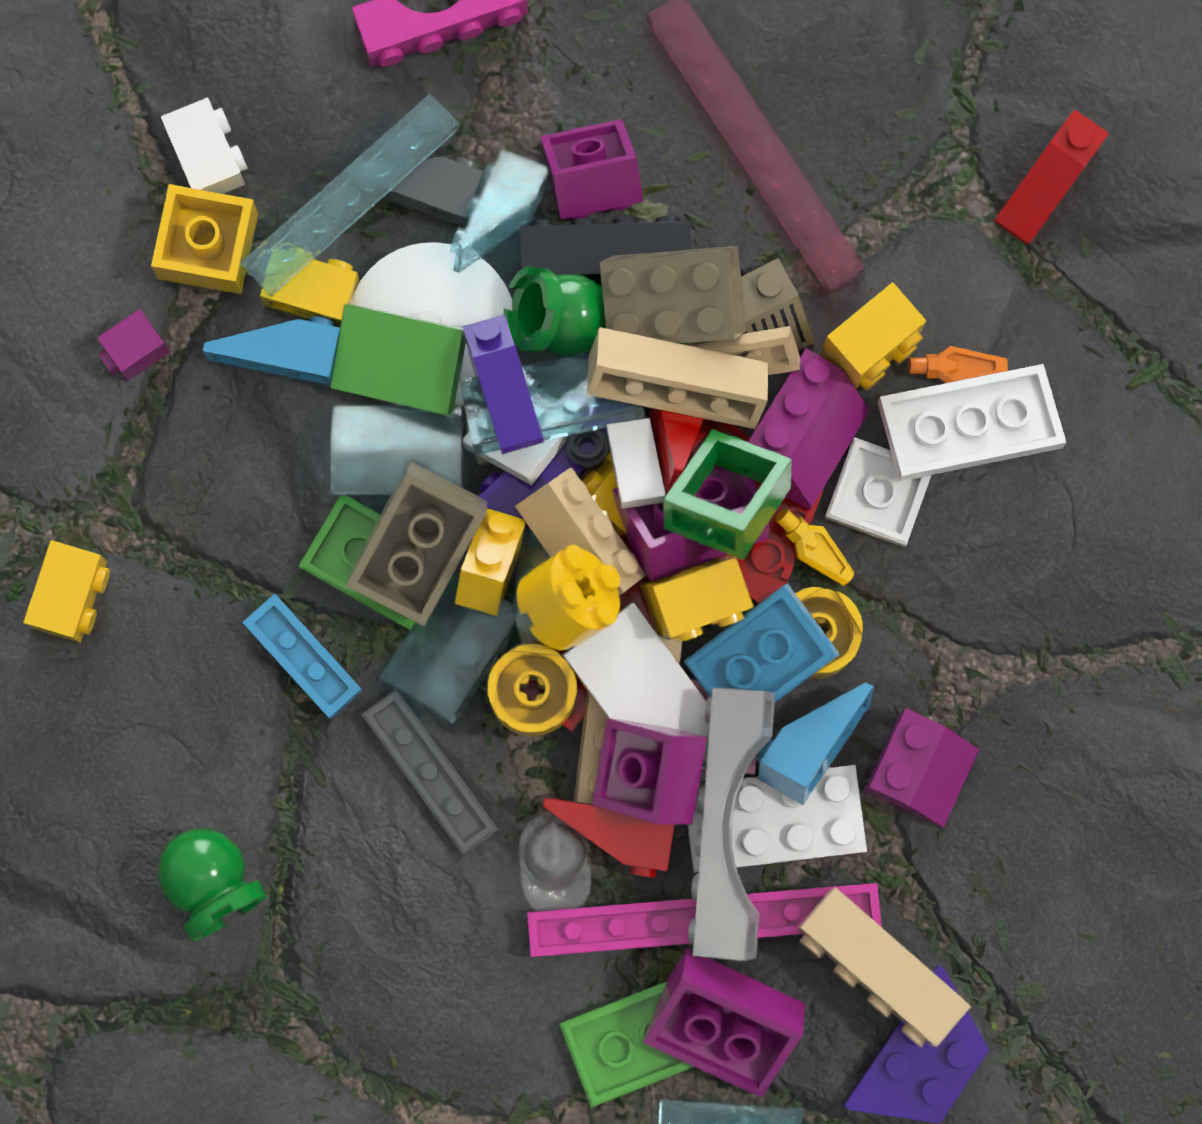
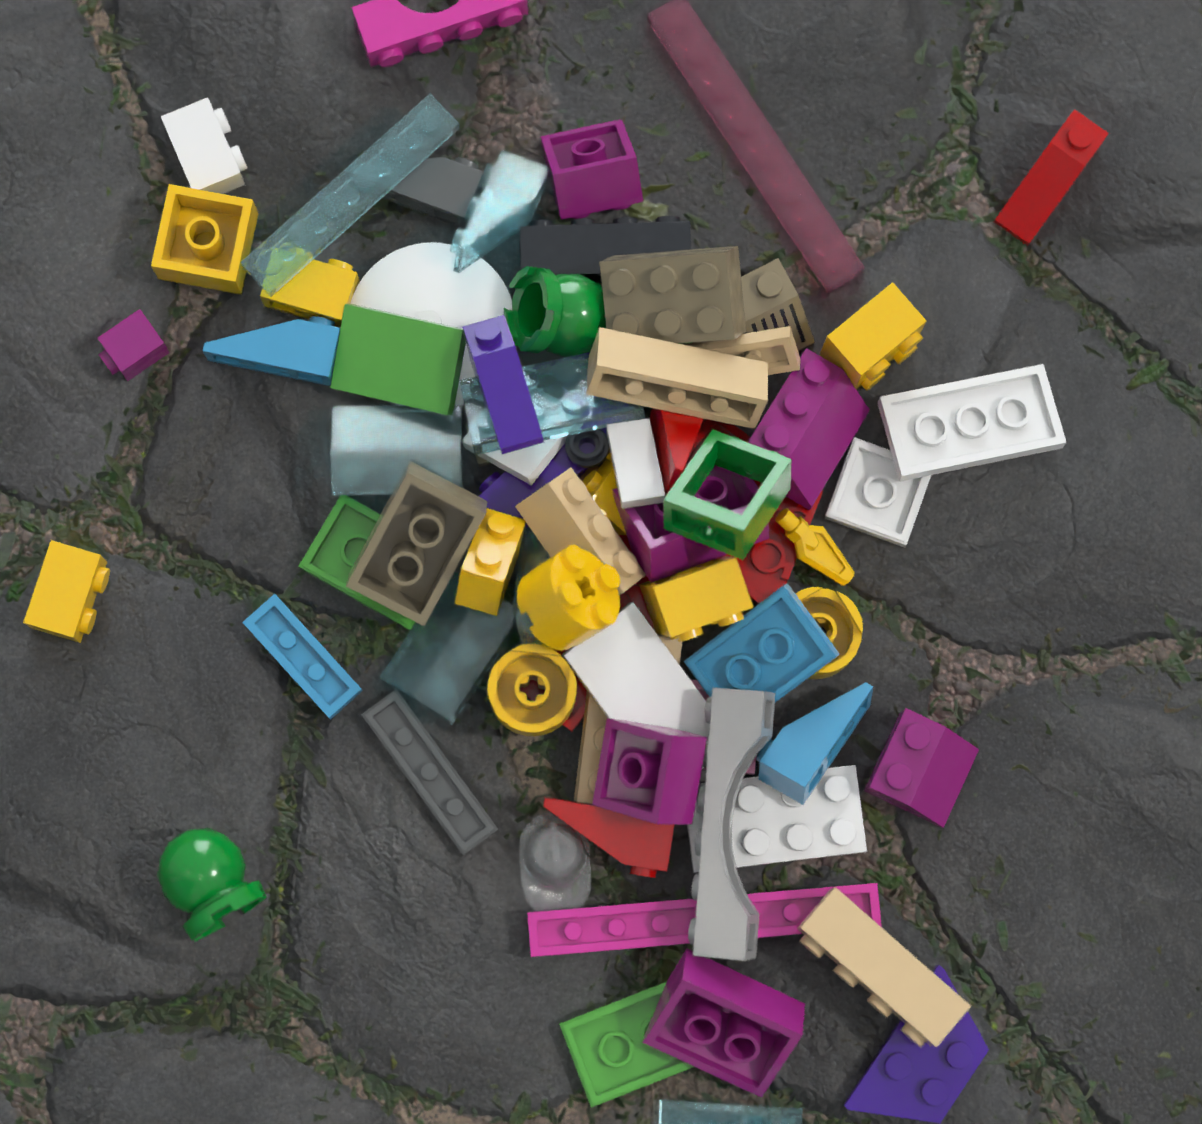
orange piece [908,346,1008,384] -> none

